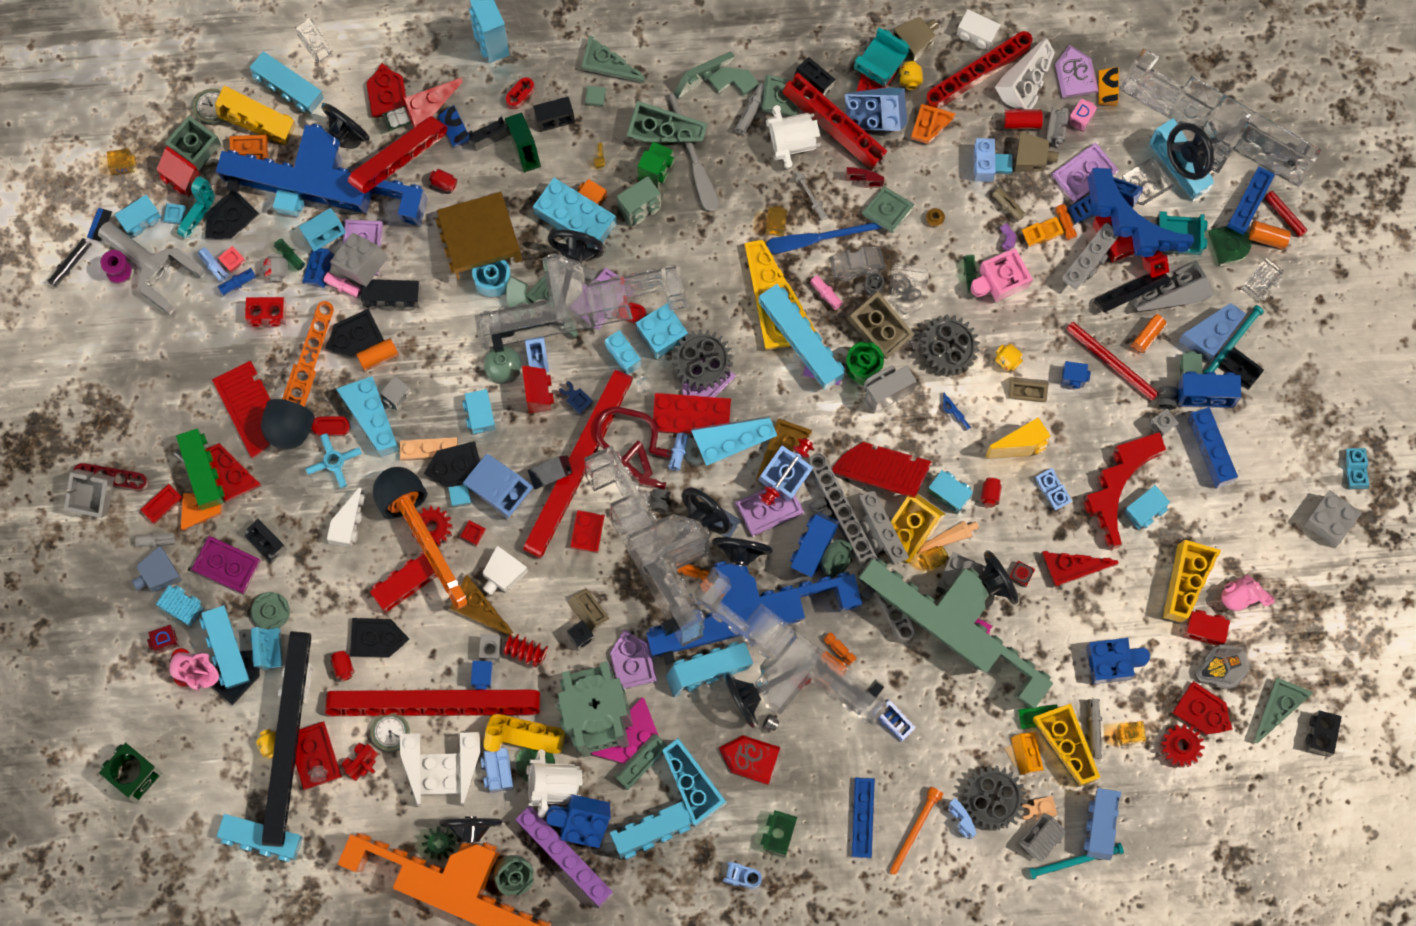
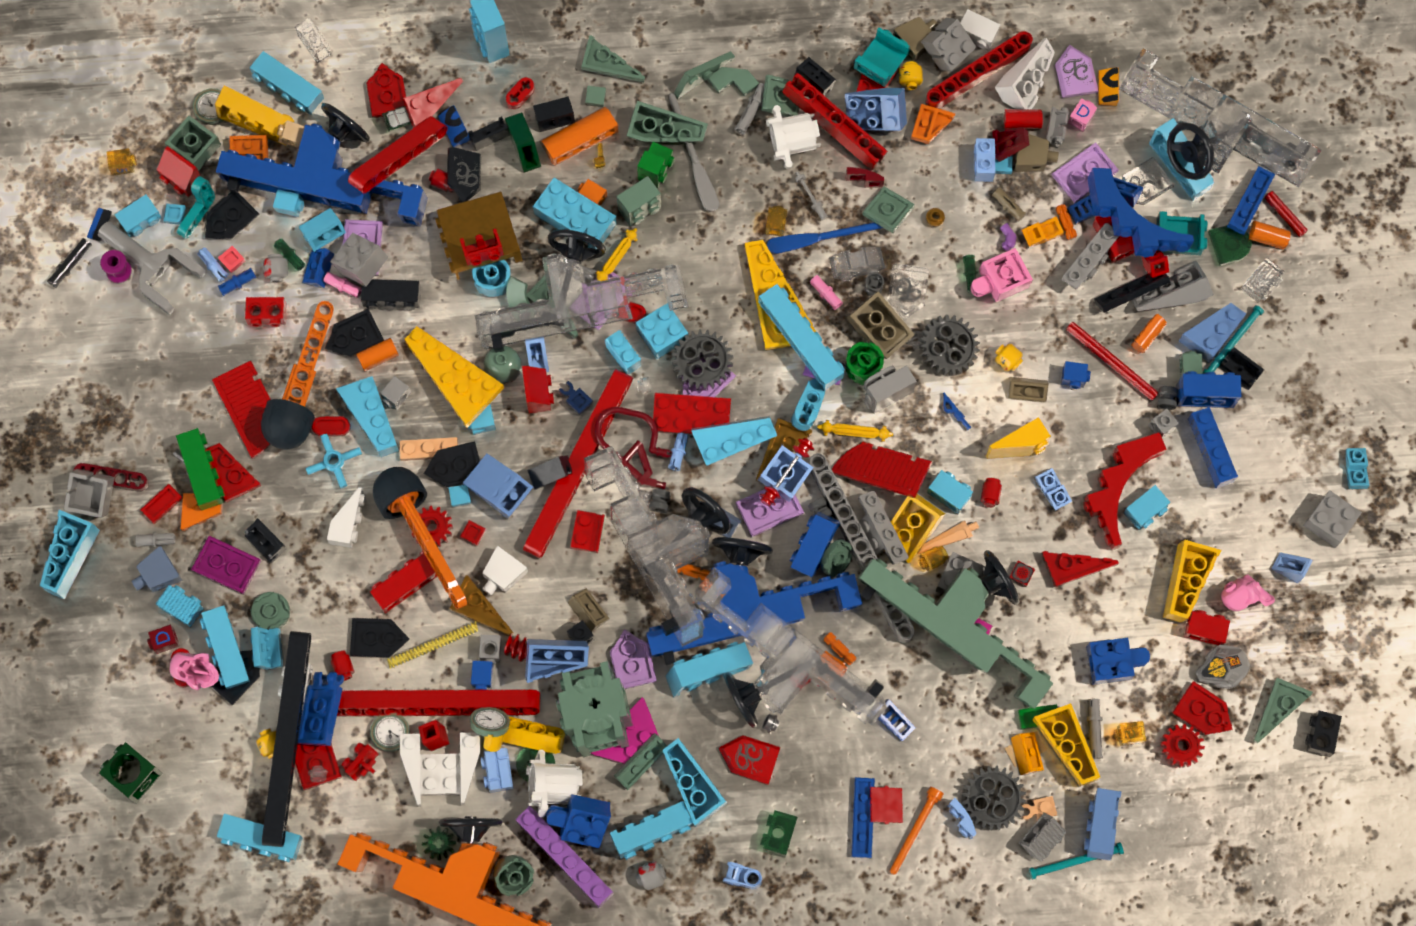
none -> medium azure wedge [40,510,100,599]
none -> tan brick [277,120,305,149]
none -> blue tile [298,672,344,746]
none -> light yellow piece [387,621,478,669]
none -> yellow wing [405,326,504,428]
none -> red brick [418,719,450,751]
none -> black tile [447,147,481,203]
none -> red window [460,228,504,266]
none -> tile [470,707,510,737]
none -> medium blue wedge [525,639,589,683]
none -> orange brick [540,107,619,166]
none -> yellow wheel [596,228,638,284]
none -> light grey head [636,861,667,890]
none -> medium azure piece [791,379,826,431]
none -> yellow wheel [817,420,893,442]
none -> red piece [870,786,903,825]
none -> light grey piece [921,18,976,71]
none -> dark red wing [992,127,1030,162]
none -> light blue slope [1272,552,1312,583]

